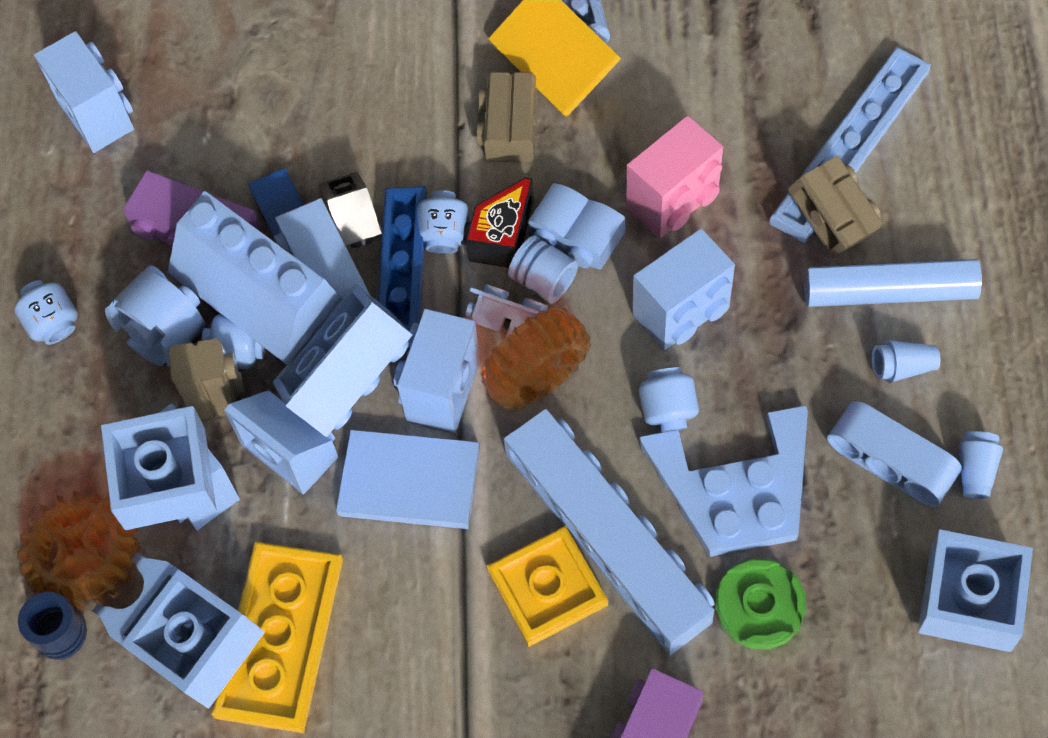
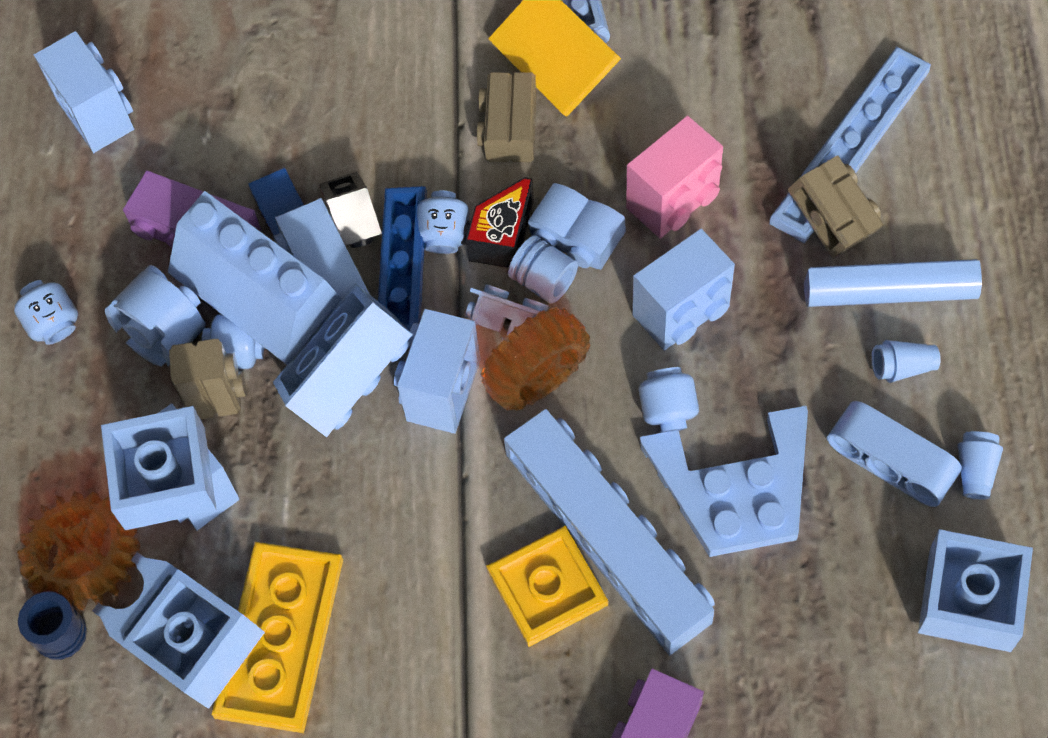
light blue slope [224,390,338,495] -> none
light blue tile [336,430,480,529] -> none
bright green tile [715,558,806,650] -> none

